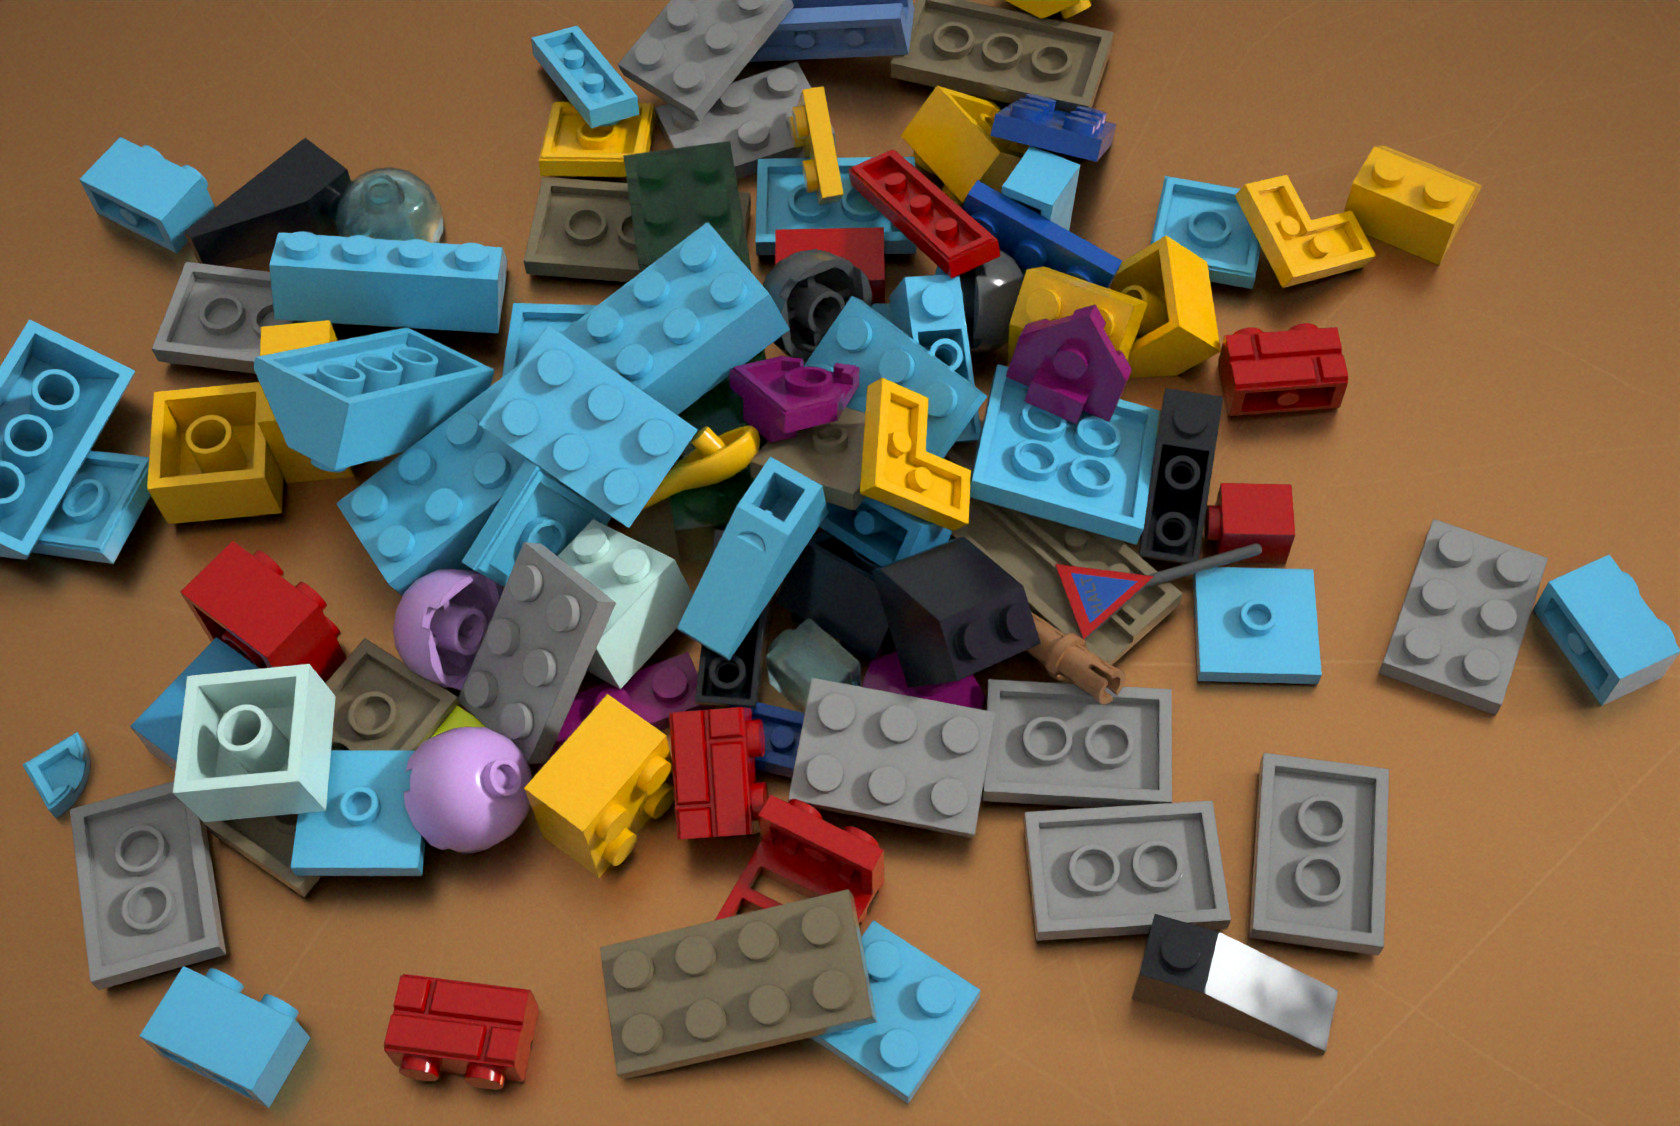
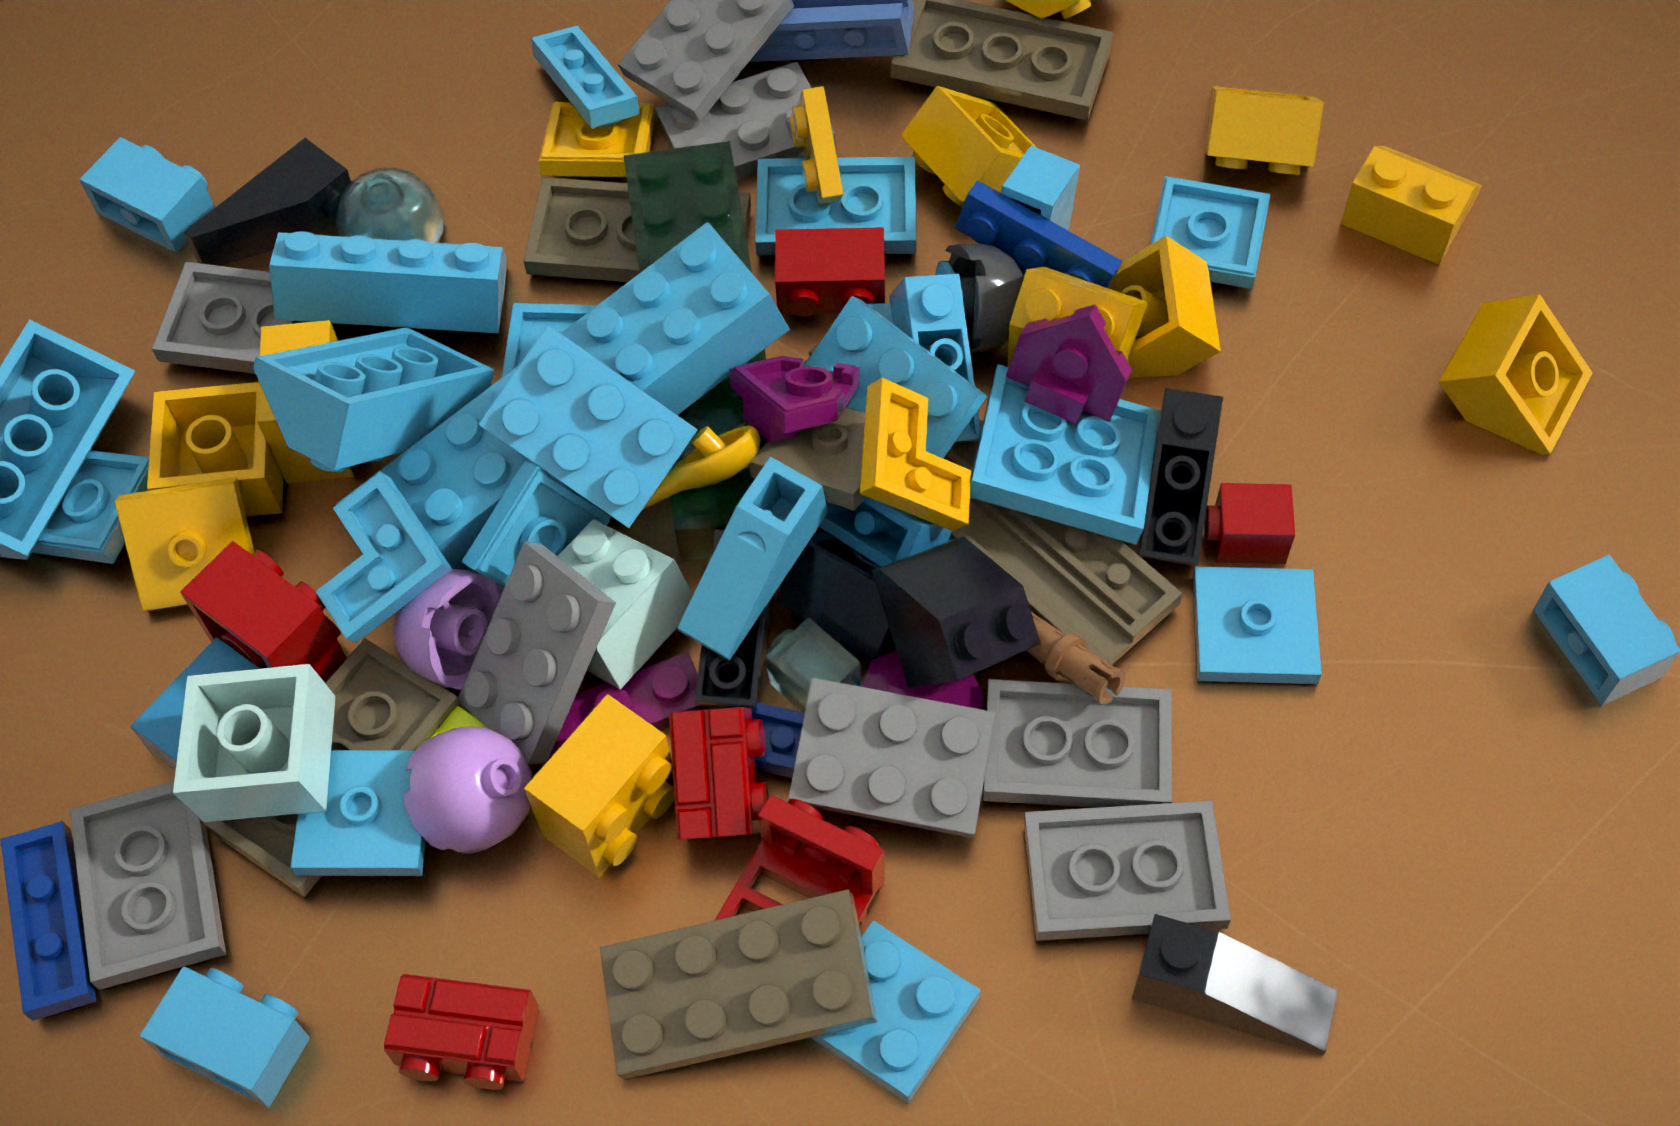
medium azure tile [22,732,90,818] -> none
dark grey cylinder [763,249,872,364] -> none
red tile [848,149,1001,279] -> none
blue plate [990,94,1117,162] -> none
piece [1055,543,1262,641] -> none
red brick [1218,323,1348,416] -> none
yellow plate [1235,175,1376,288] -> none
light grey plate [1249,753,1389,956] -> none
light grey plate [1379,519,1548,716] -> none
none -> blue plate [0,821,97,1021]
none -> yellow plate [114,477,255,611]
none -> medium azure plate [316,471,452,643]
none -> yellow slope [1205,86,1324,175]
none -> yellow slope [1438,294,1593,455]

